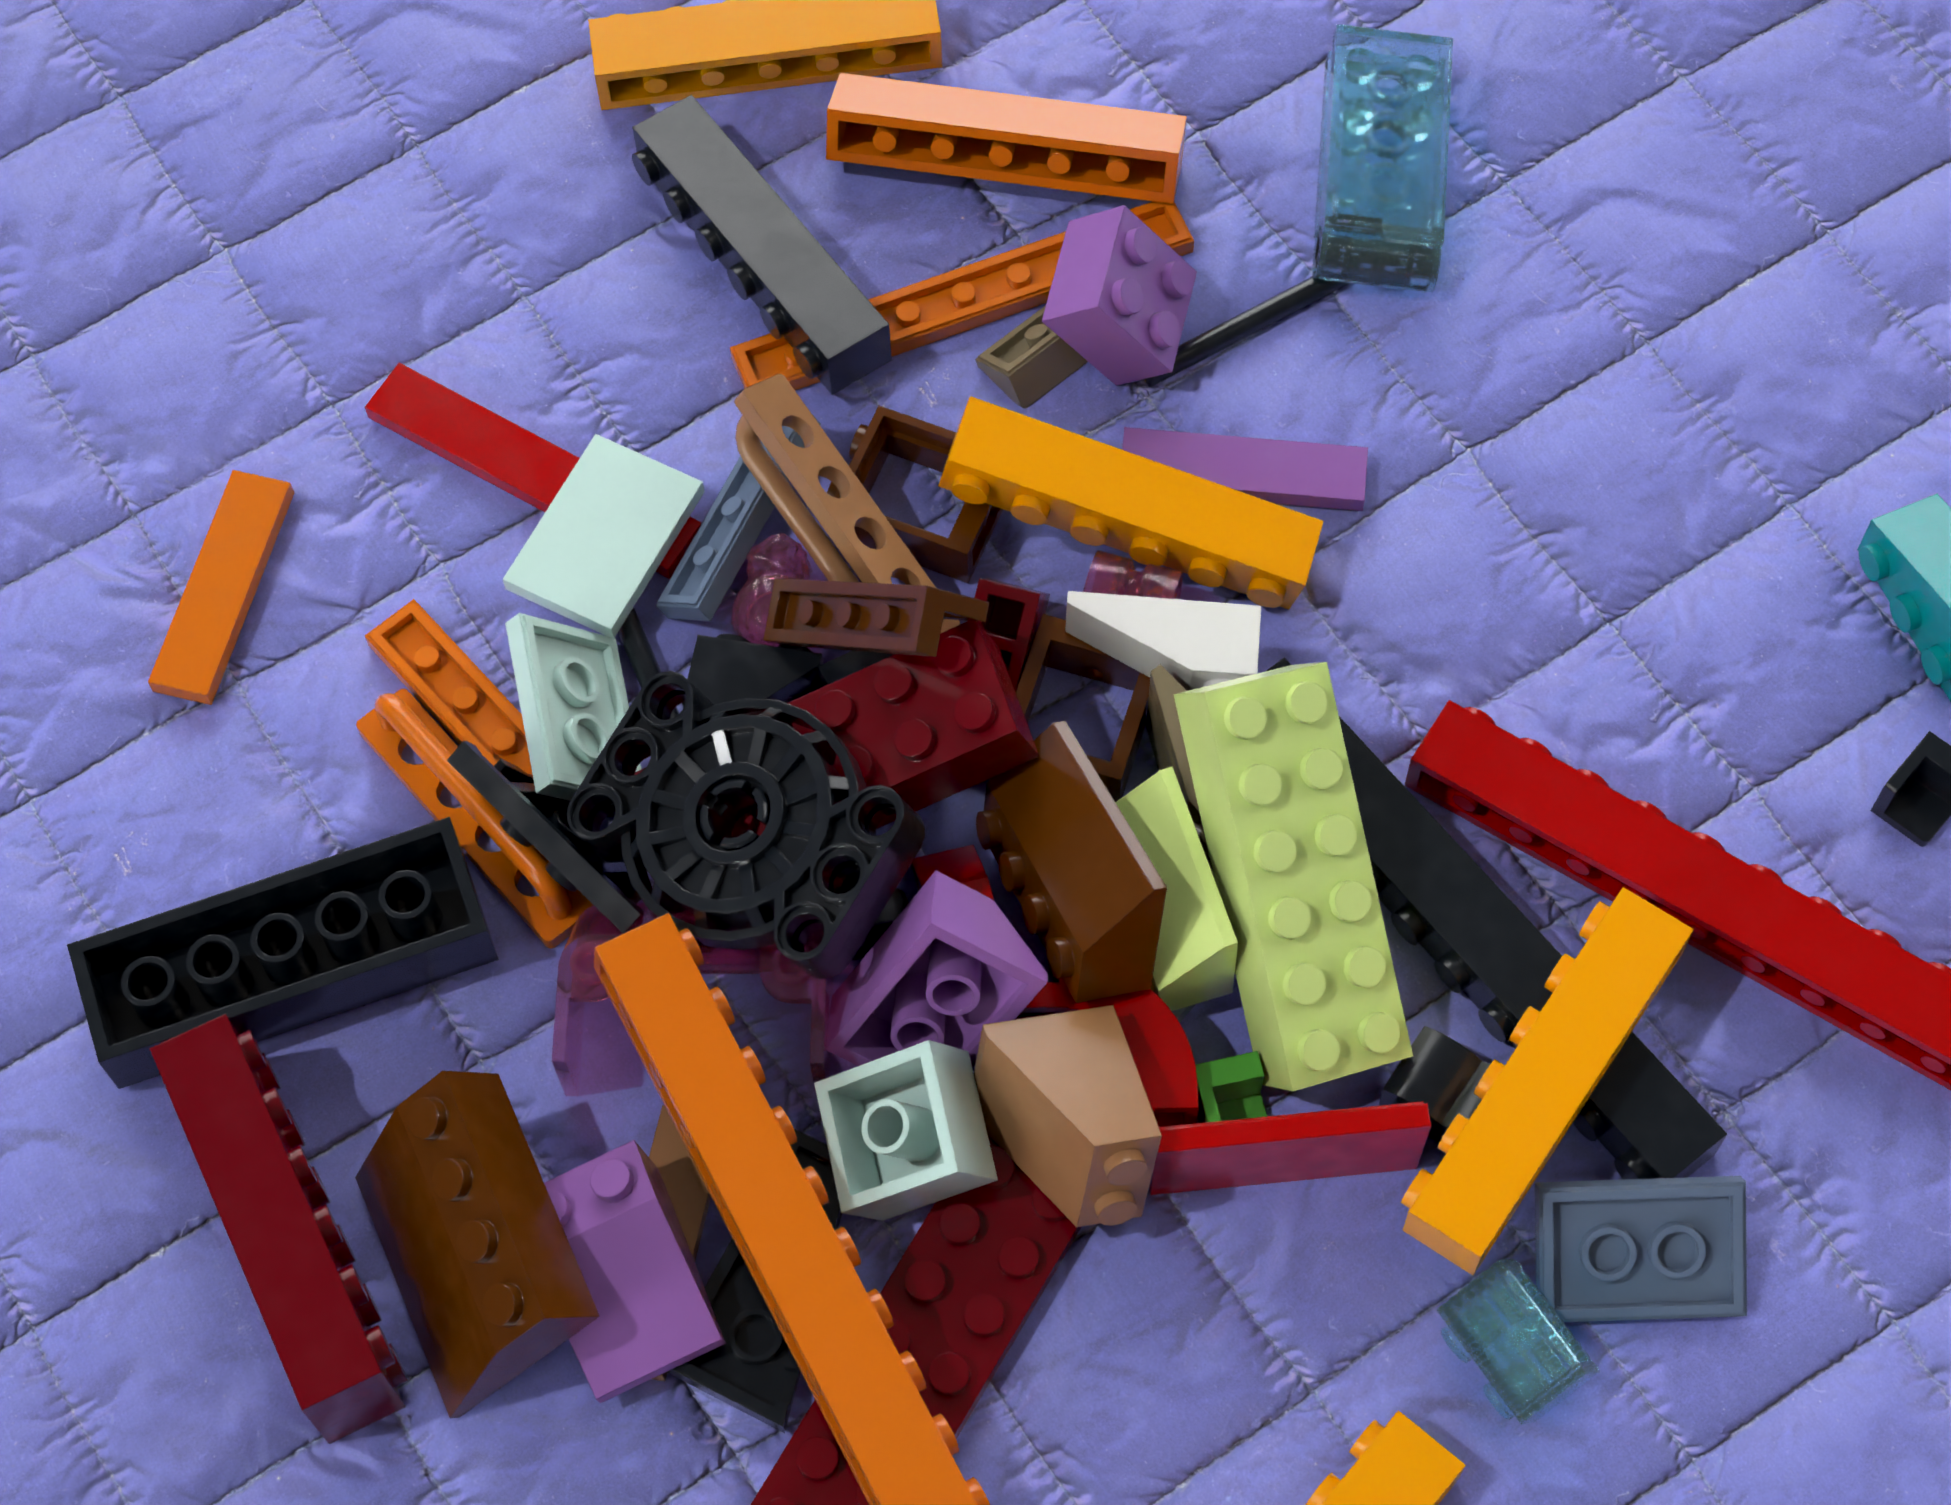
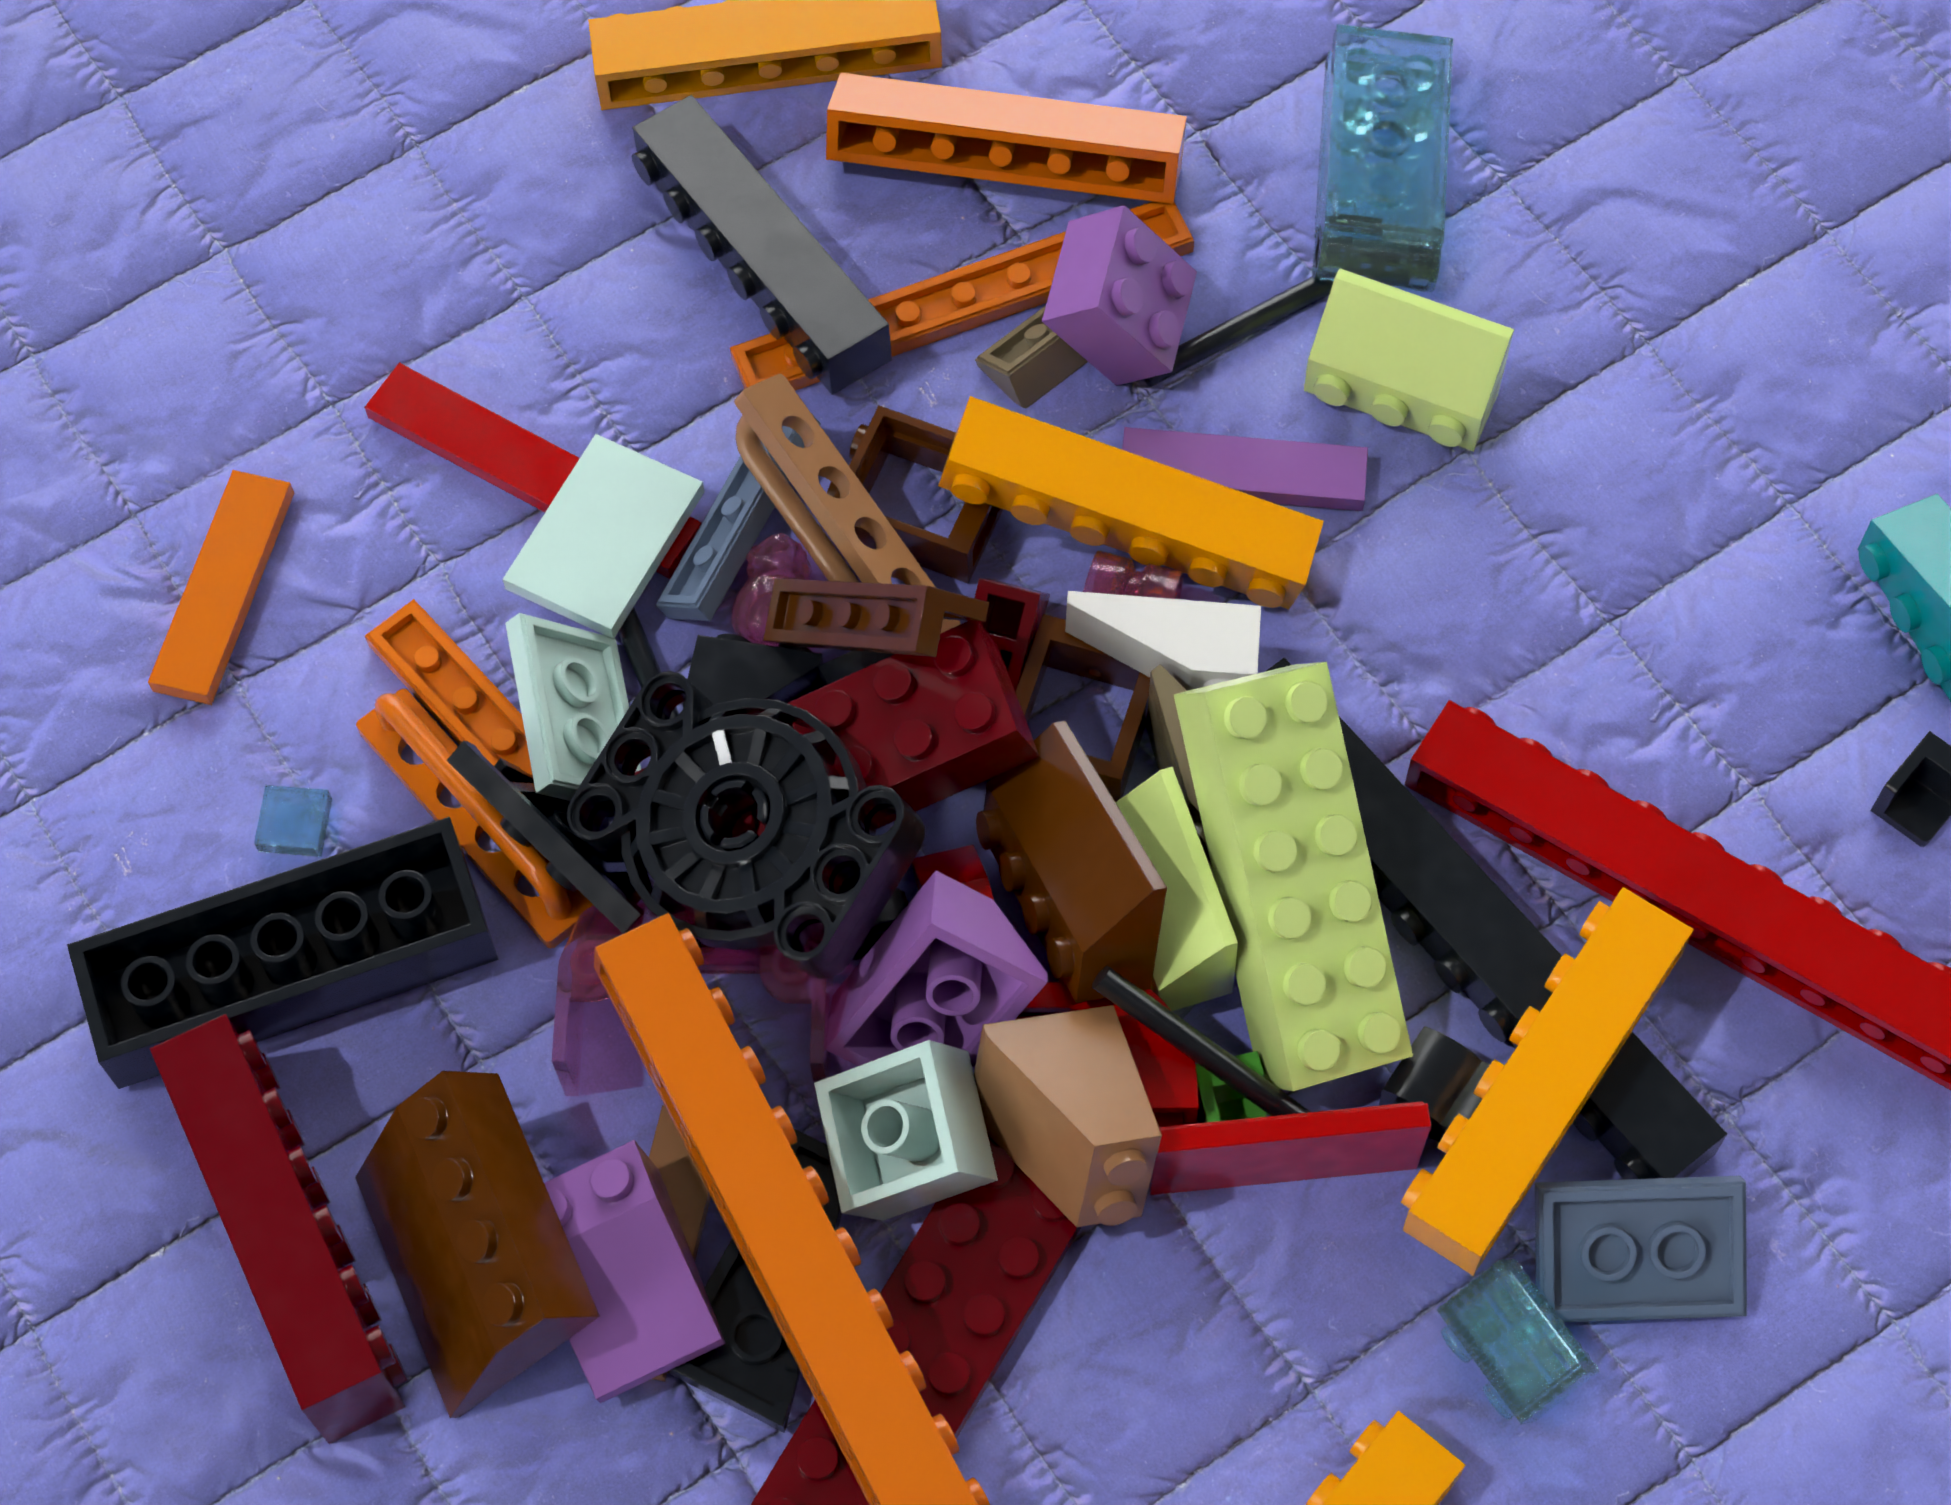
none -> clear light blue tile [254,785,332,857]
none -> black bar [1092,965,1311,1116]
none -> yellowish green slope [1304,268,1514,452]

